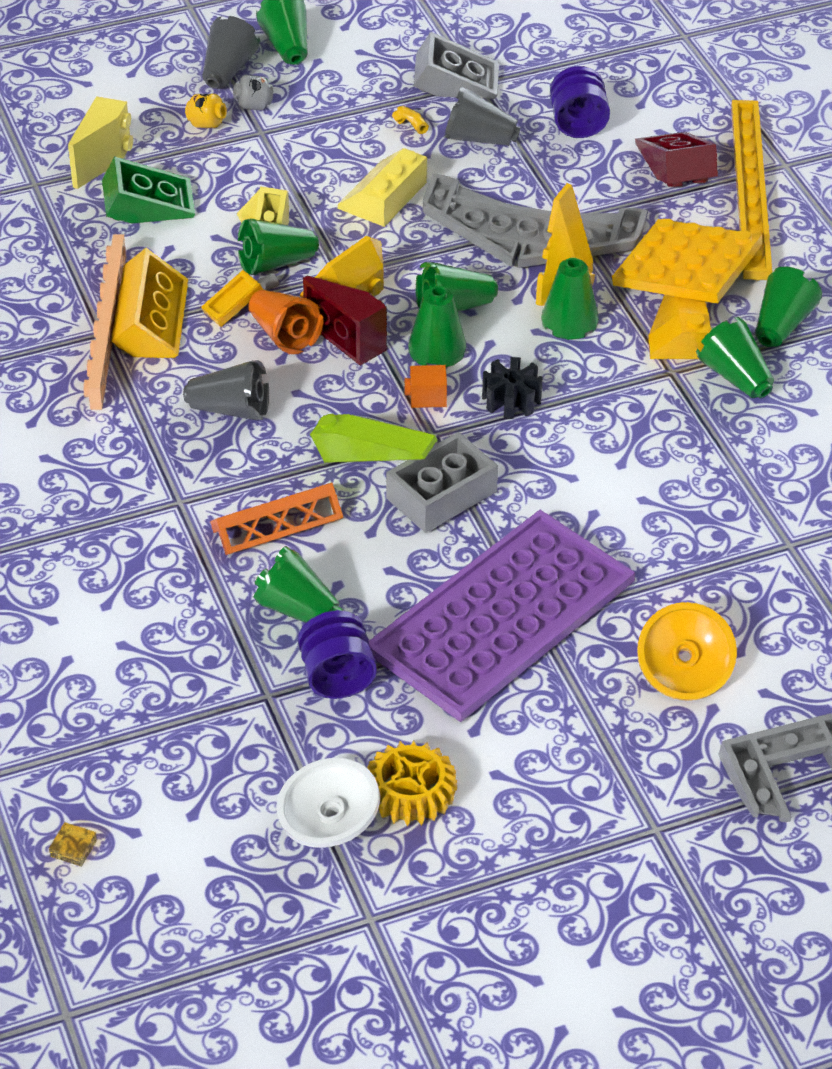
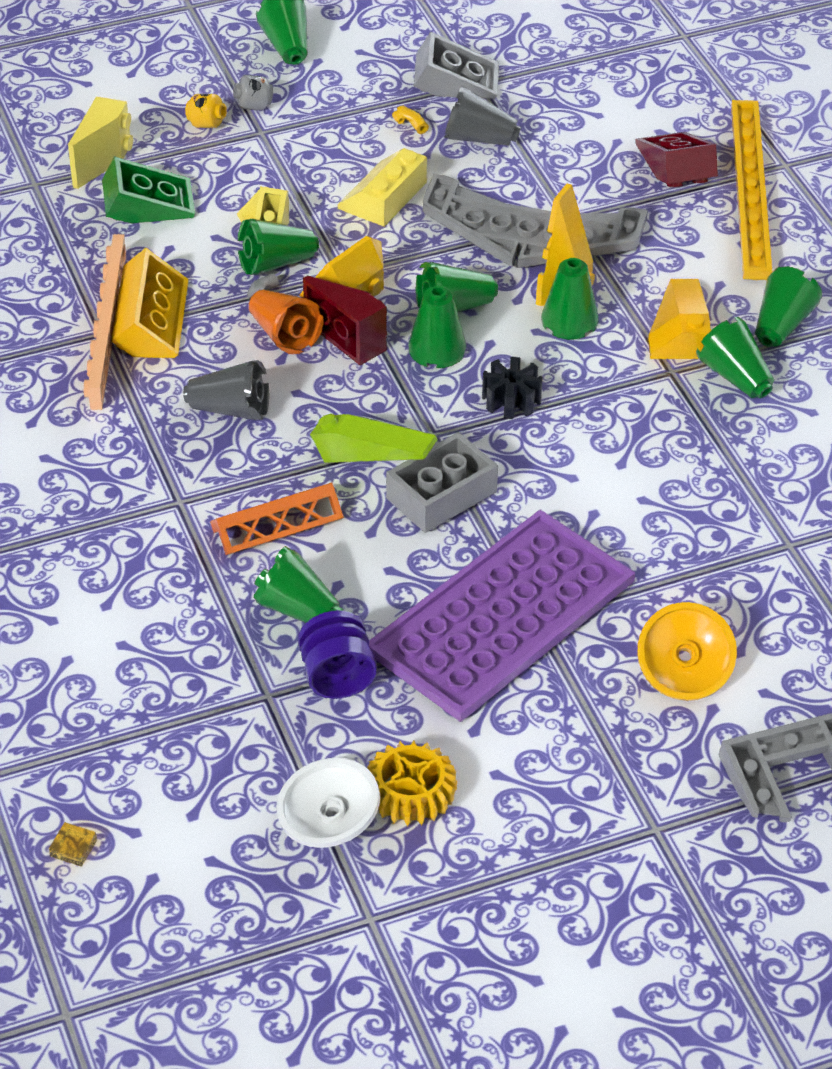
yellow tile [201,270,263,327] -> none
dark grey cone [202,16,260,89] -> none
orange brick [404,365,447,408] -> none
dark purple wheel [550,66,610,138] -> none
yellow plate [612,218,762,304] -> none

